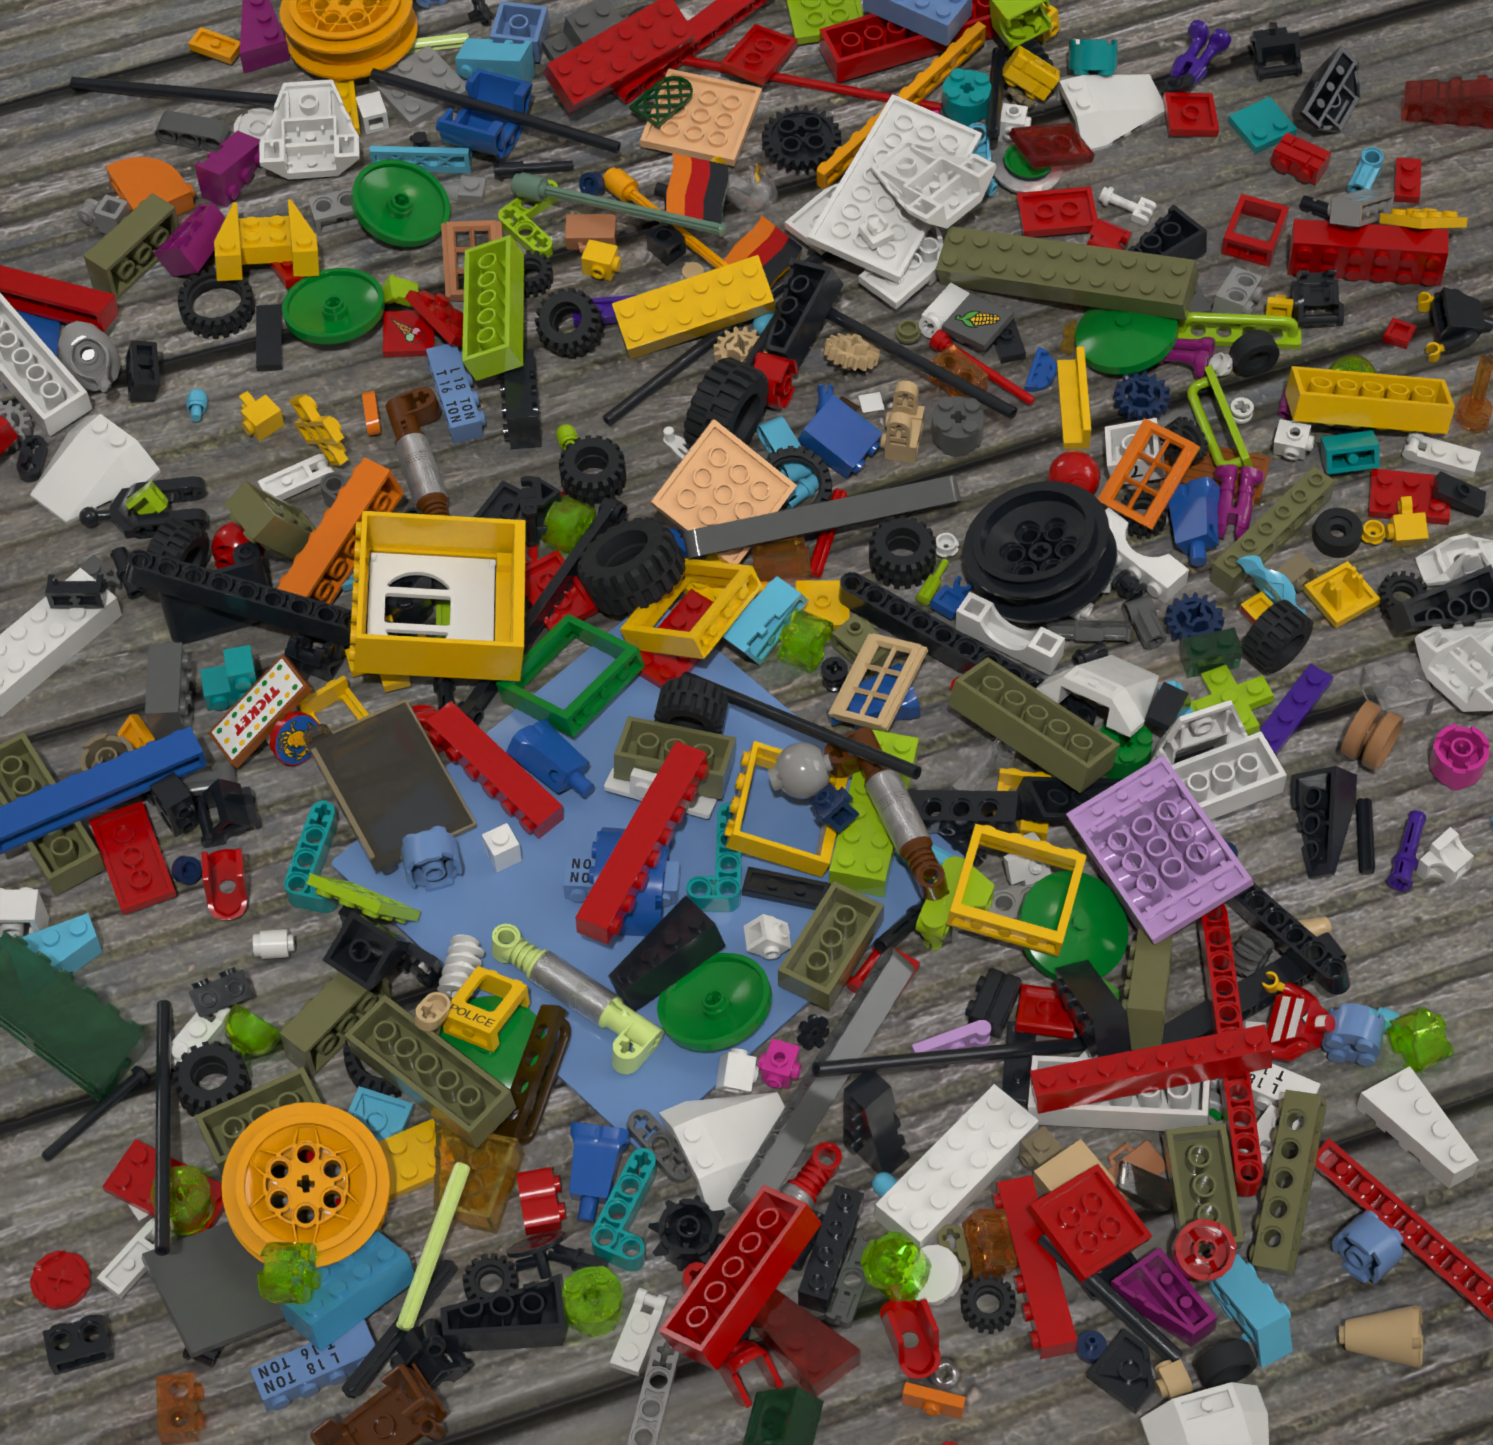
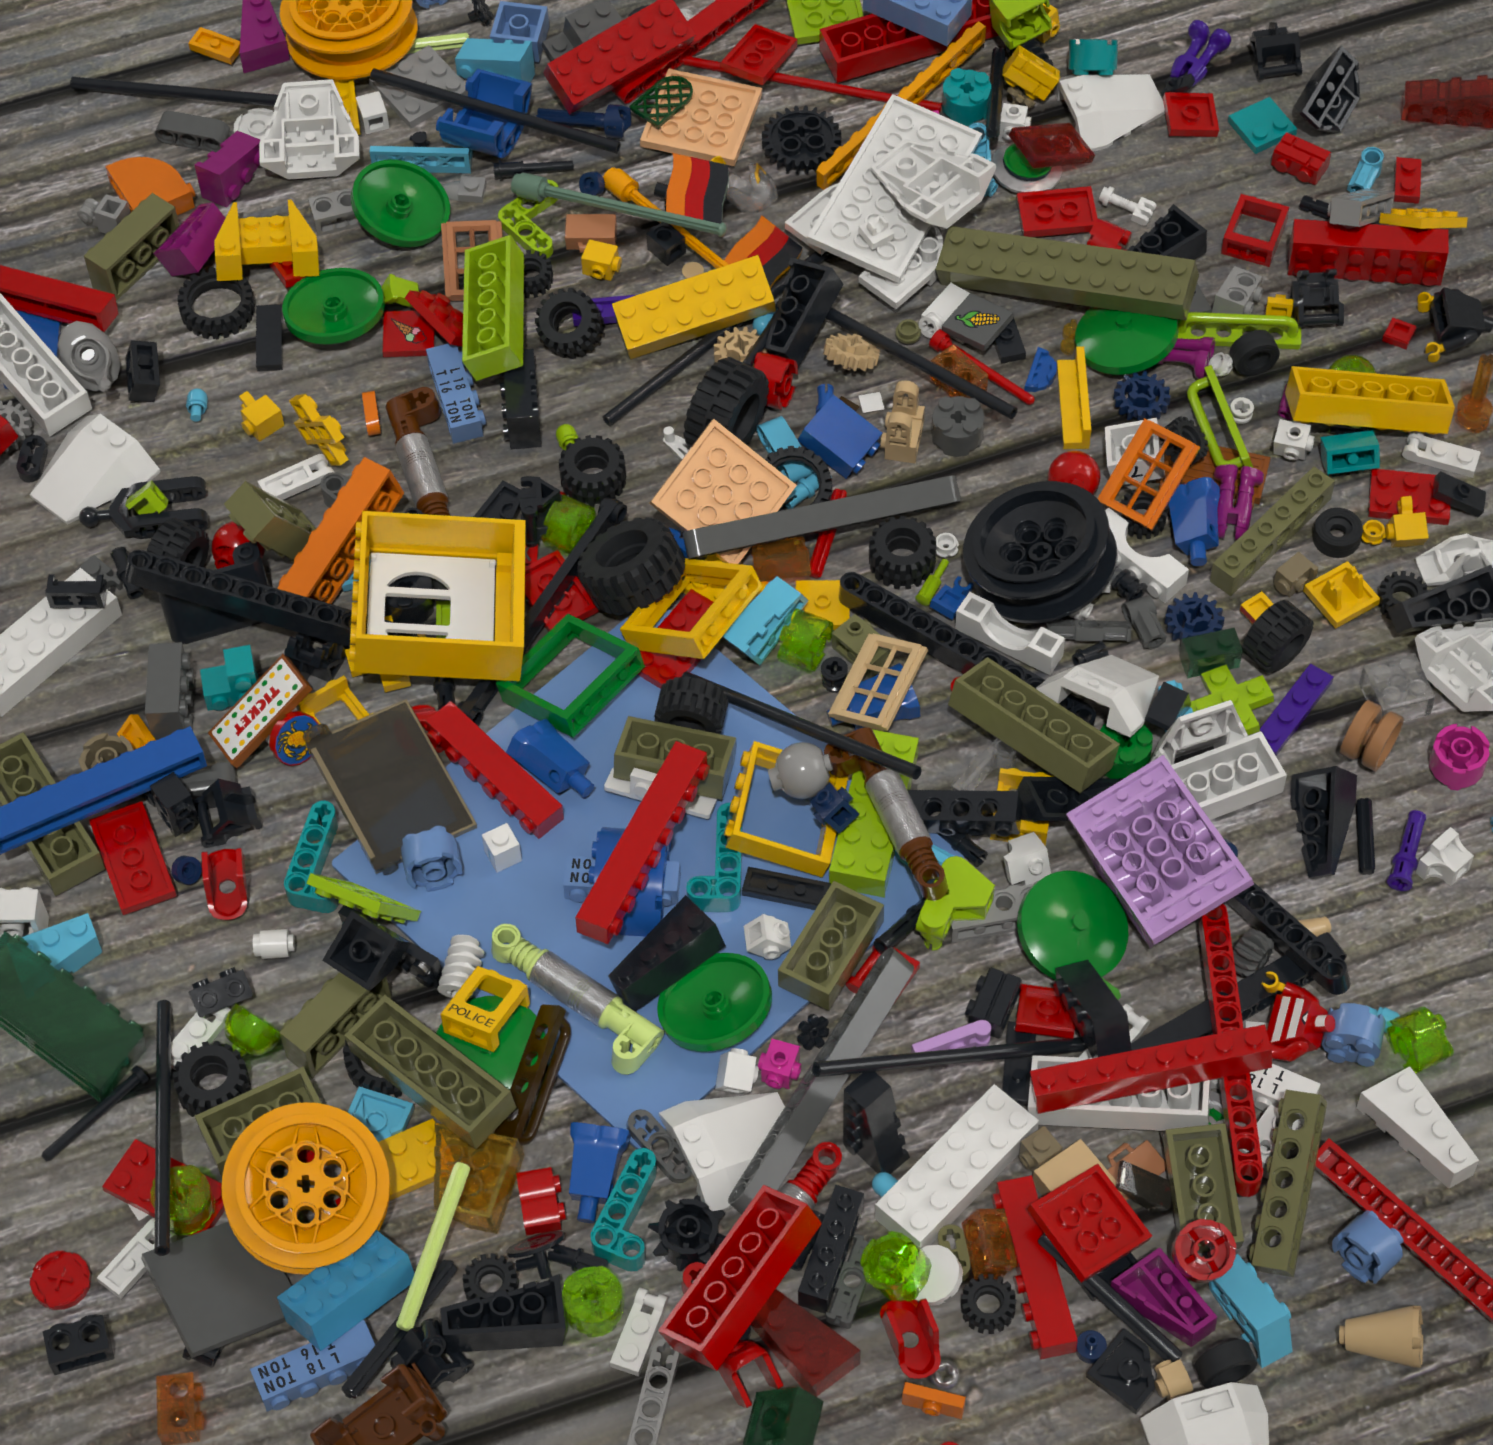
clear neon green brick [257,1242,321,1305] -> none
tan piece [414,992,451,1036] -> none
yellow window [946,824,1087,957] -> none
olive brick [1122,929,1173,1050] -> none
medium azure piece [1236,555,1306,615] -> none
none -> dark blue piece [536,104,631,139]

